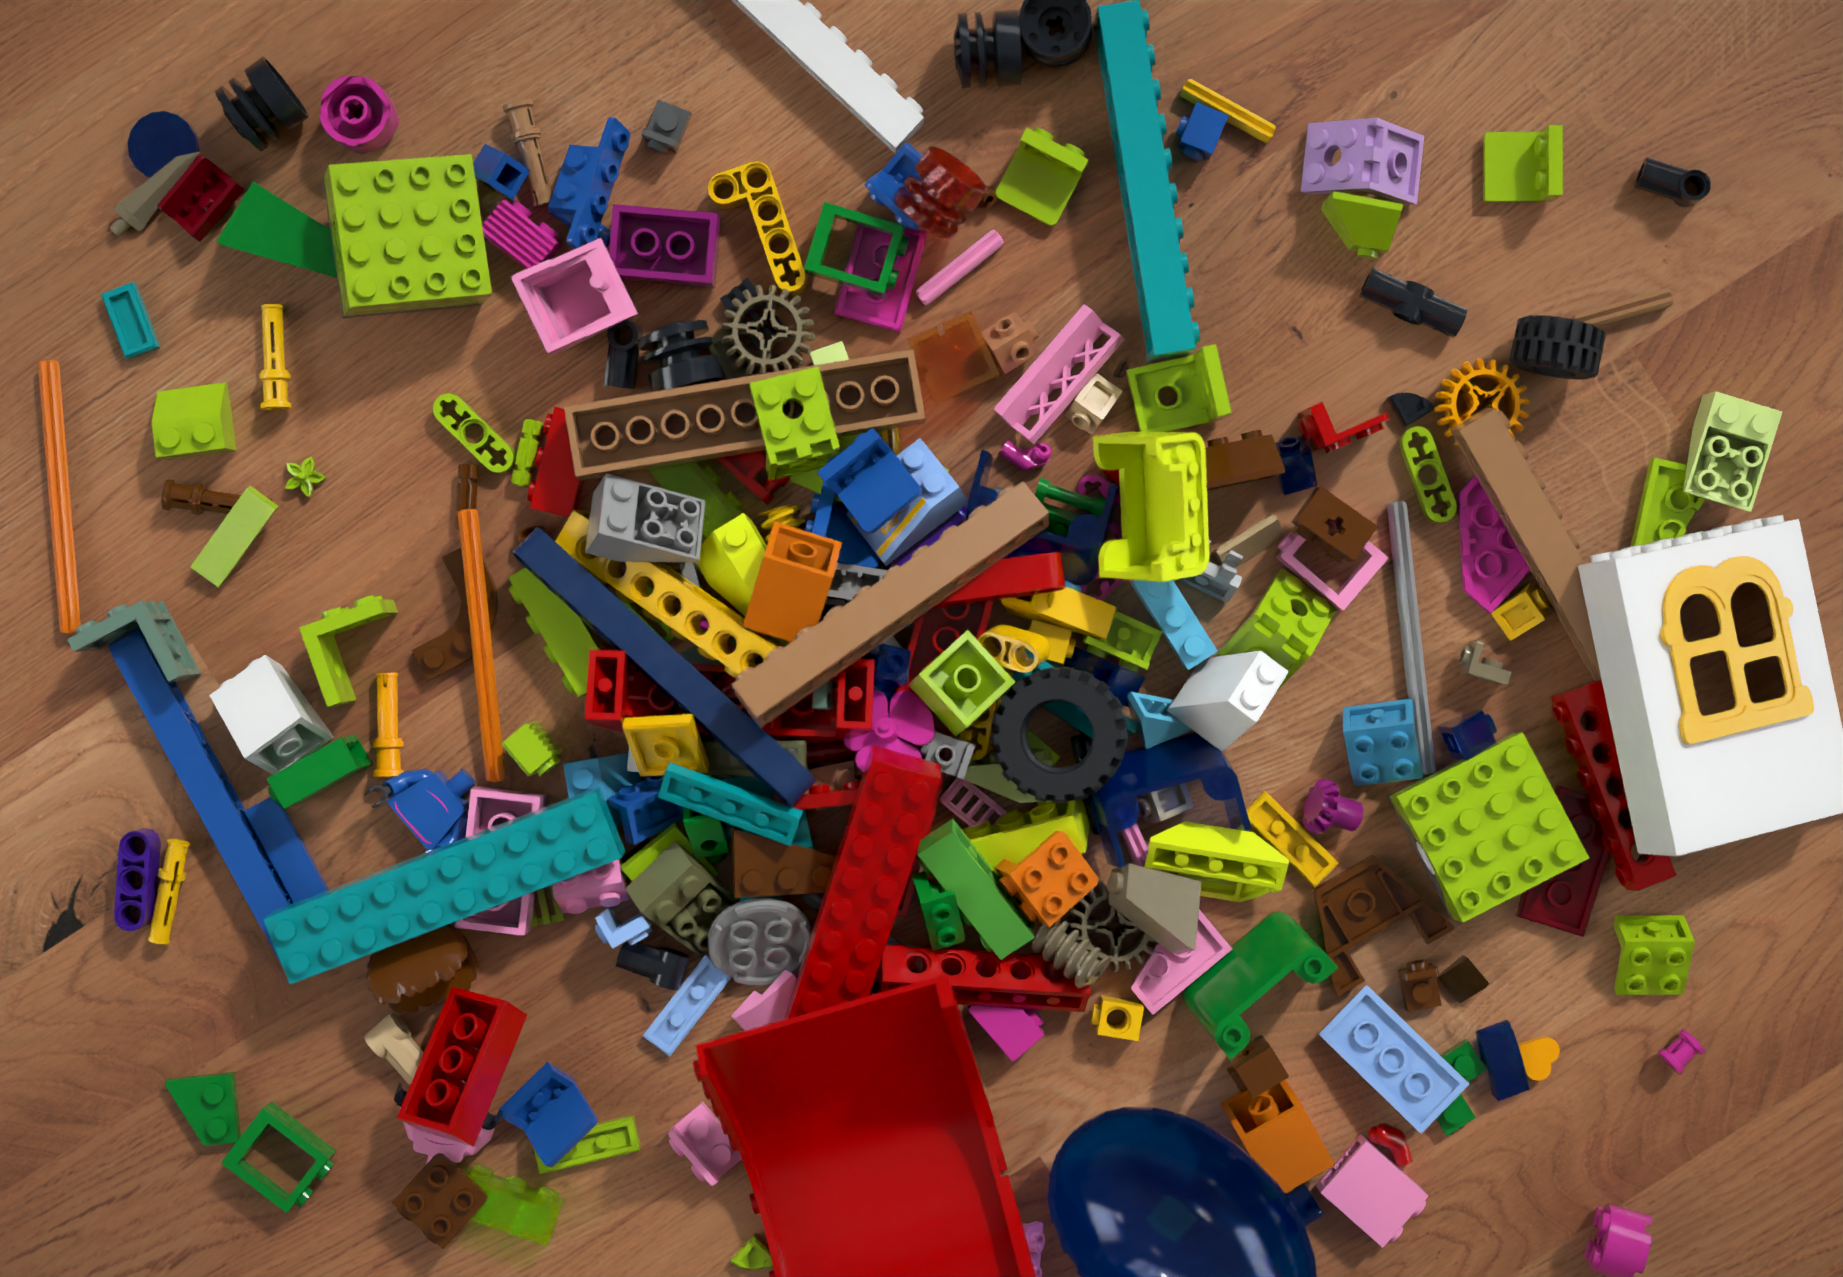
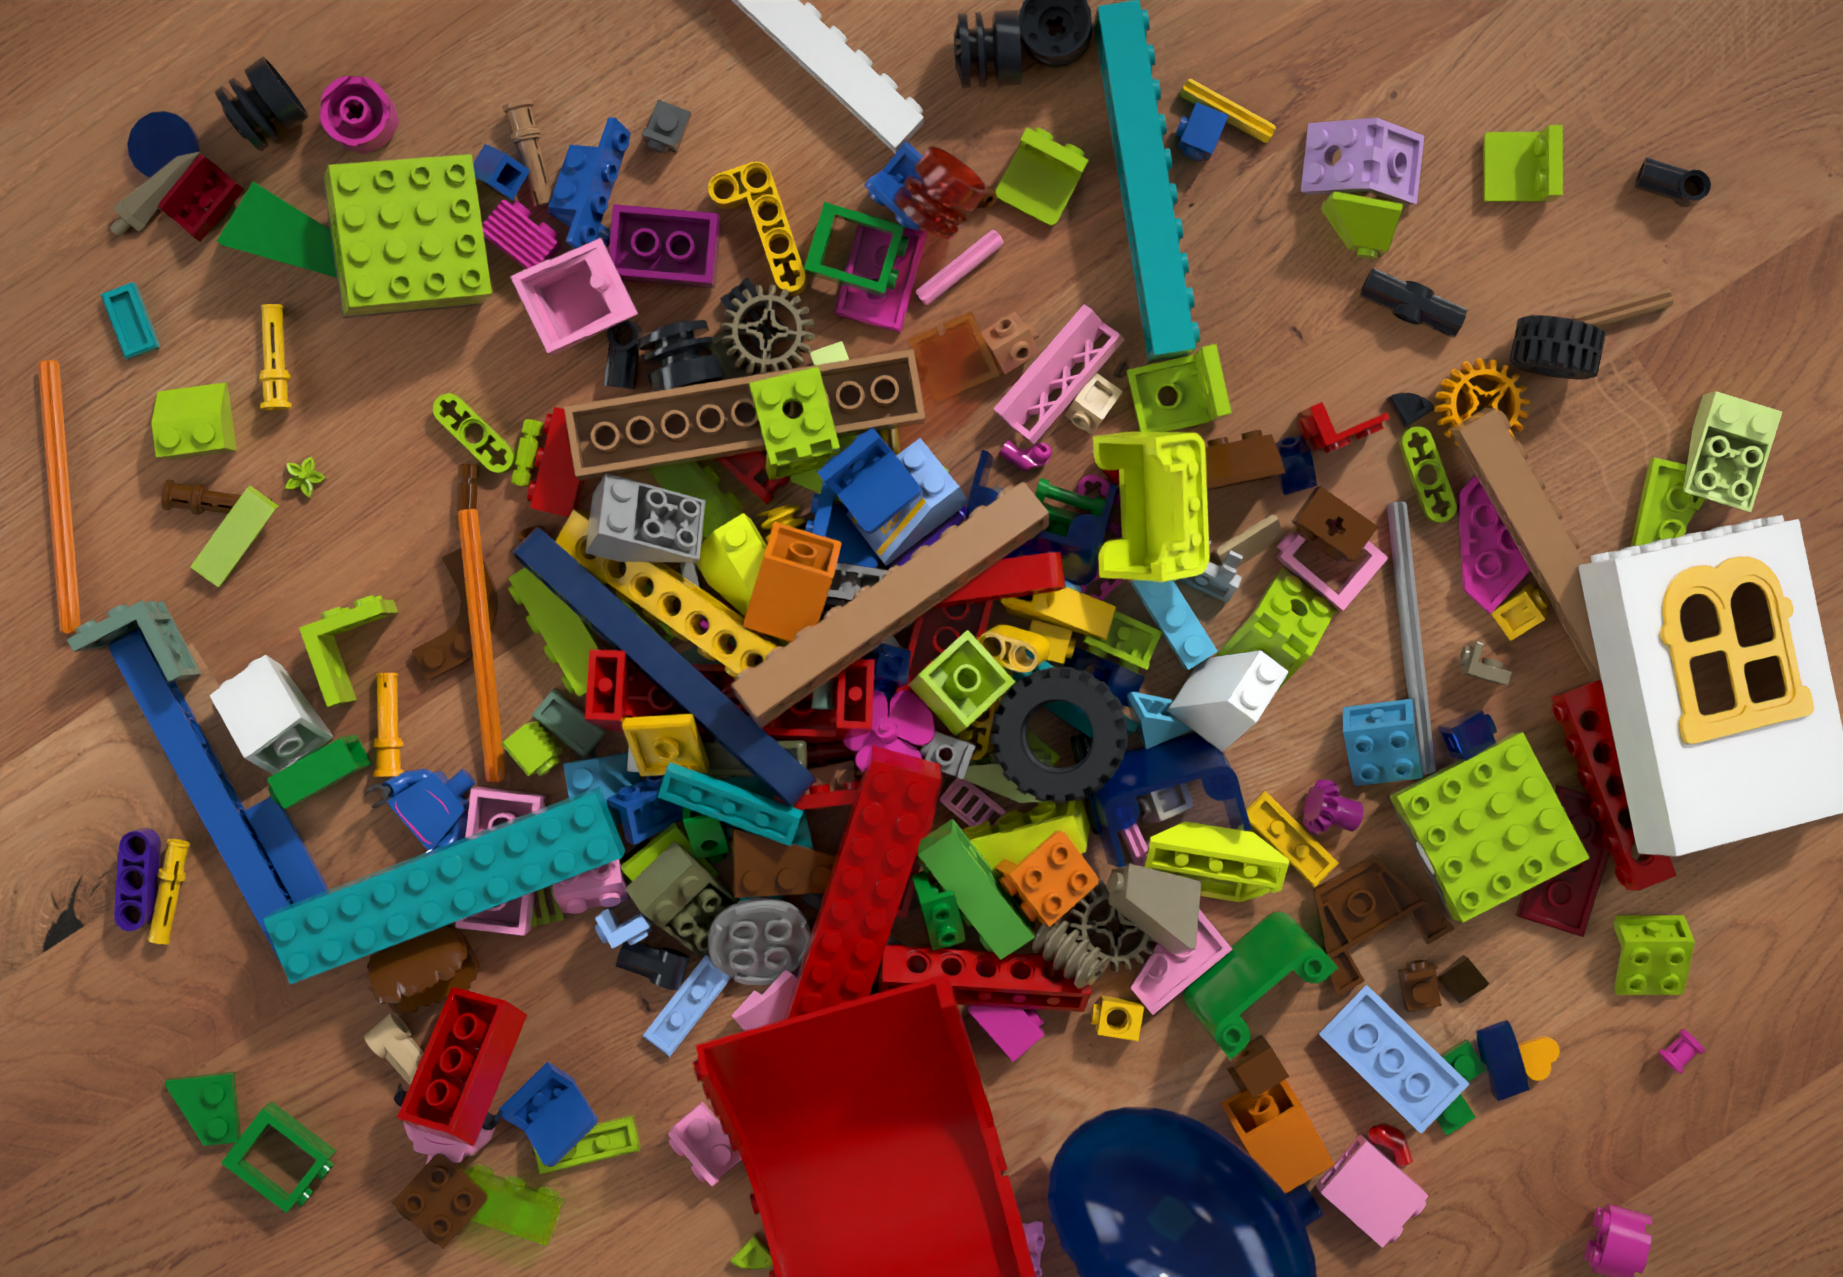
none -> sand green tile [531,689,607,759]

